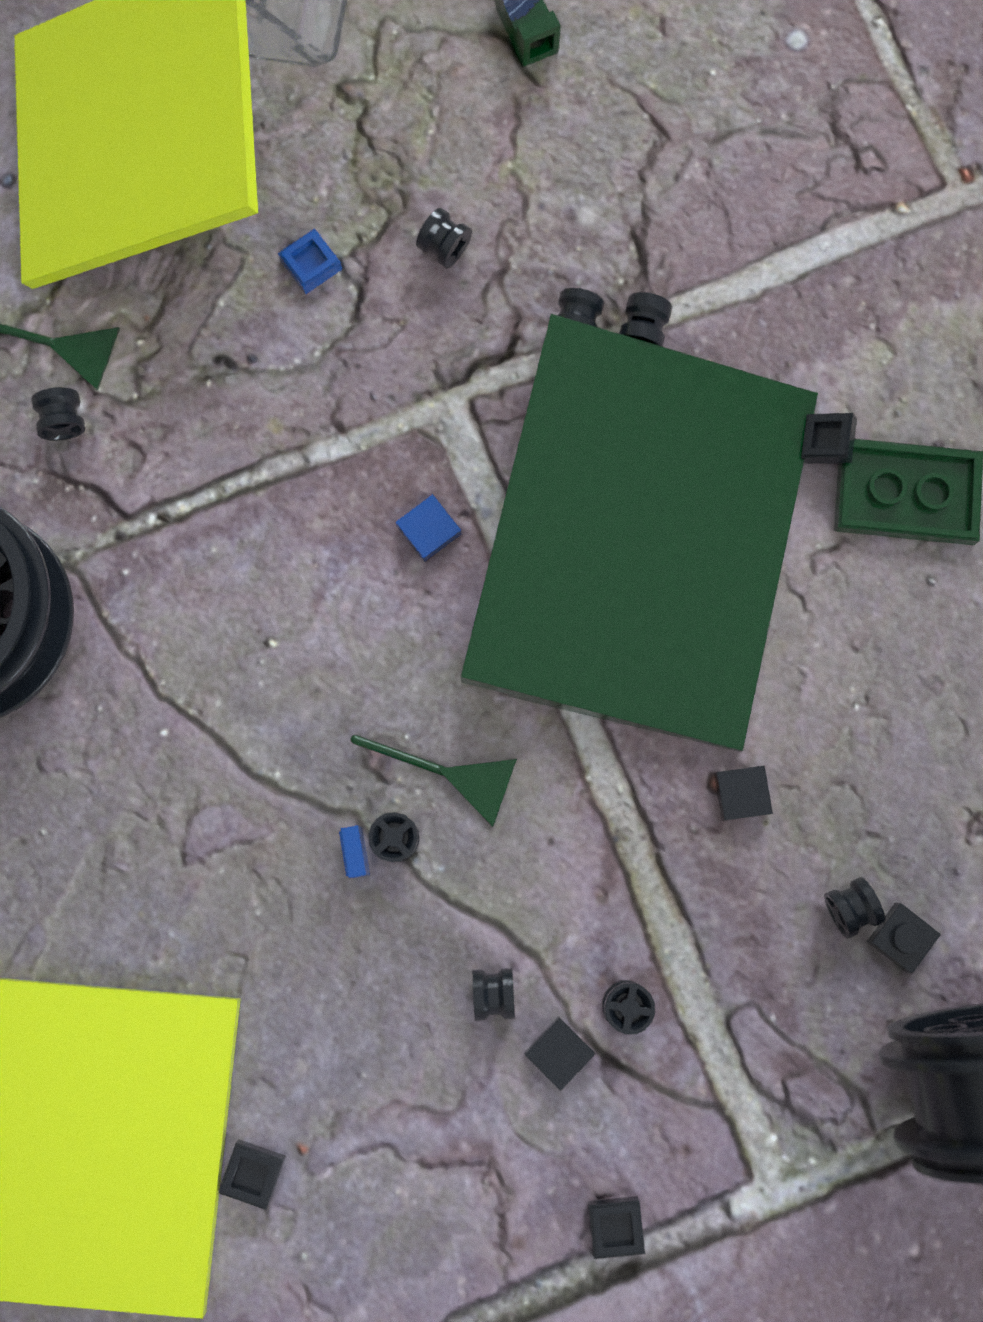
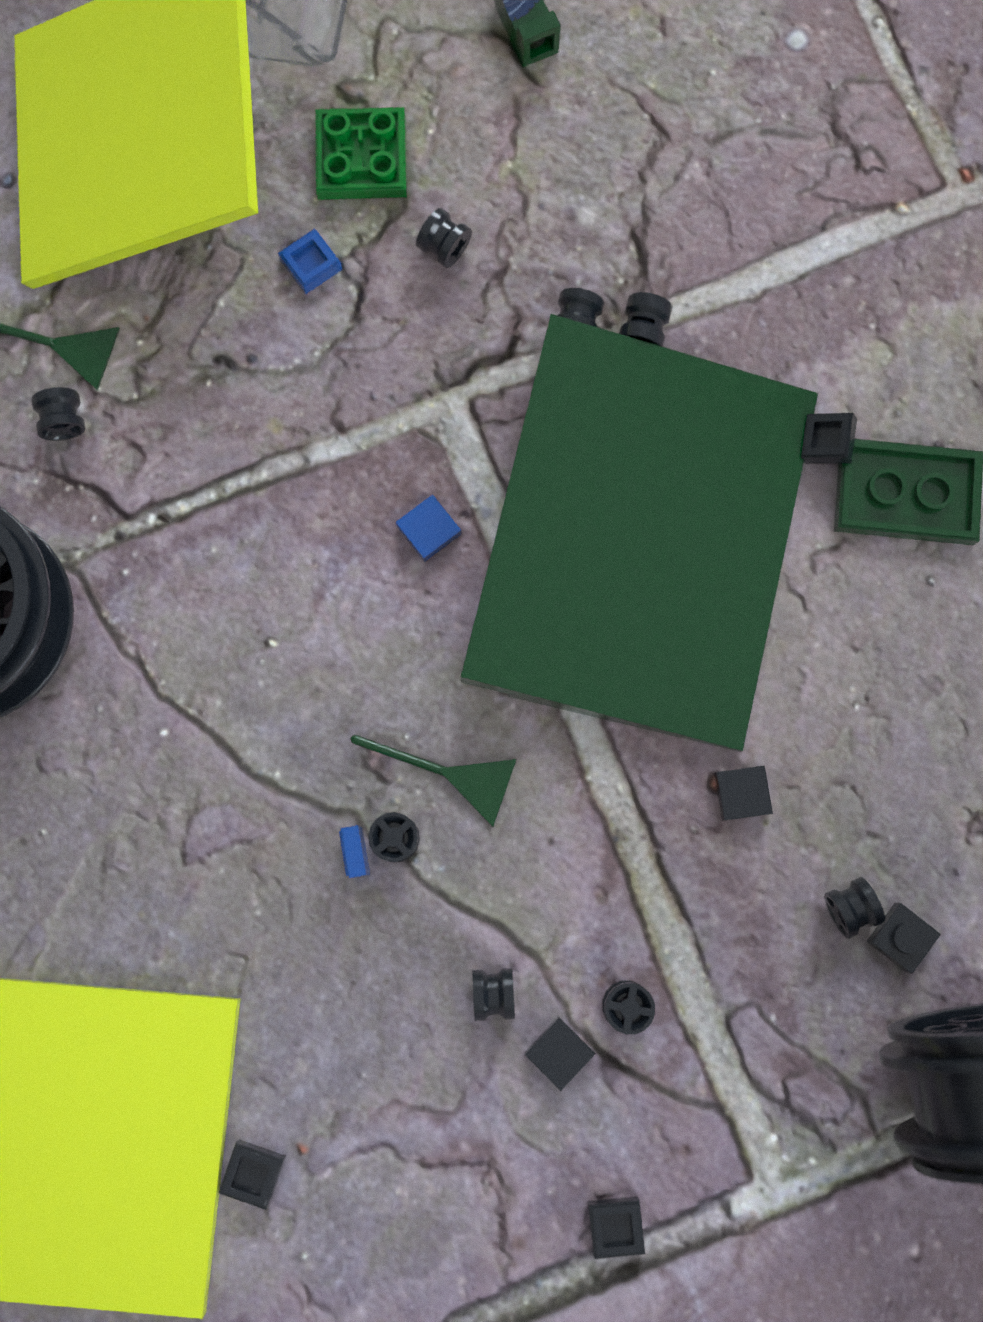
none -> green tile [315,107,407,200]

